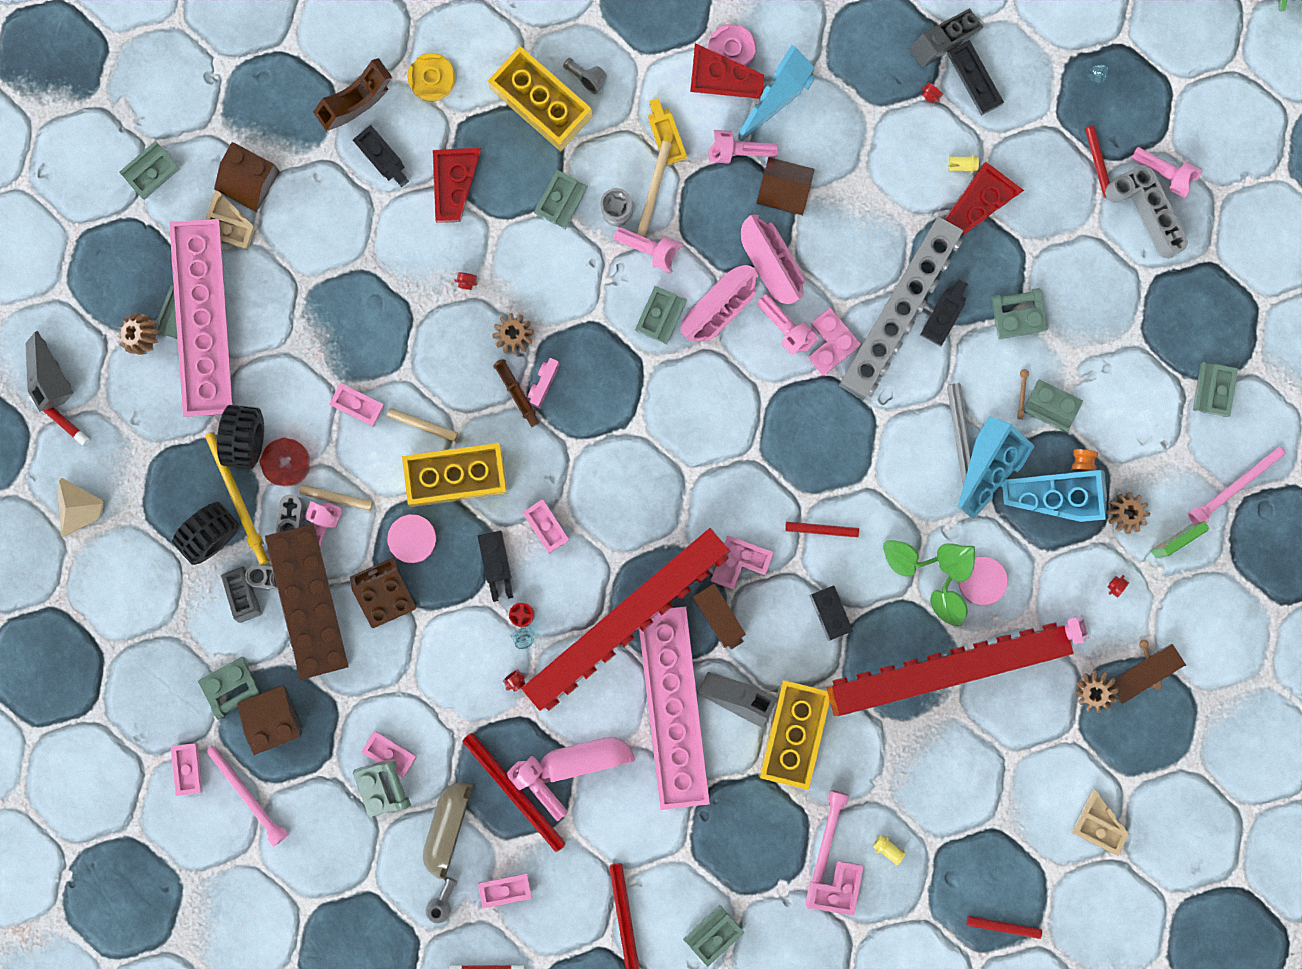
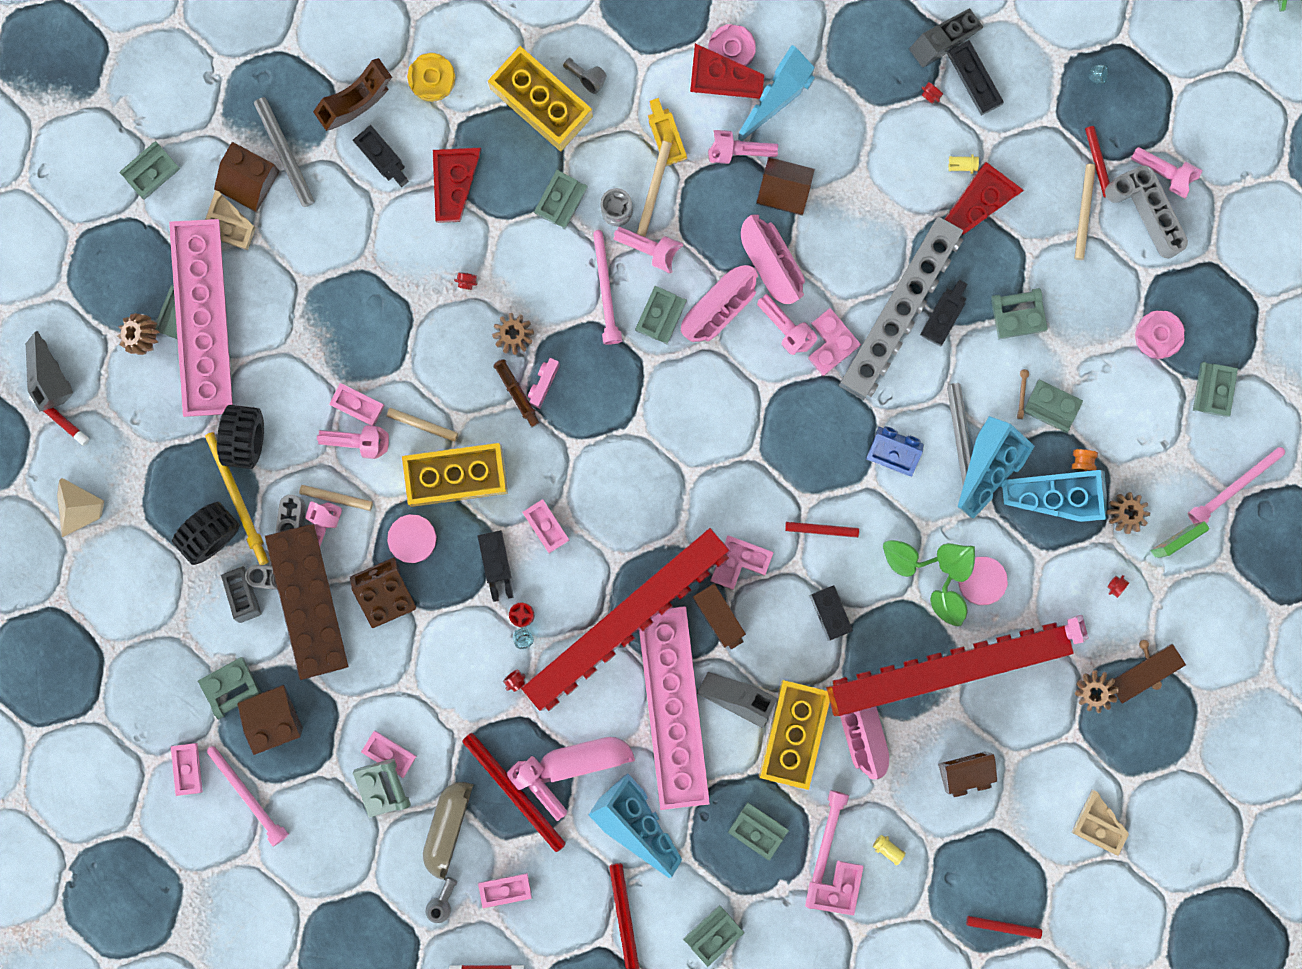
clear red plate [259,438,310,487] -> none
none -> light grey axle [254,97,314,207]
none -> bright pink piece [317,425,389,459]
none -> medium azure wedge [588,774,682,878]
none -> bright pink piece [593,230,622,345]
none -> sand green plate [728,802,789,861]
none -> bright pink brick [840,707,889,779]
none -> bracket [866,426,924,477]
none -> reddish brown slope [938,751,997,797]
none -> tan bar [1074,164,1096,260]
none -> bright pink tile [1135,311,1185,359]

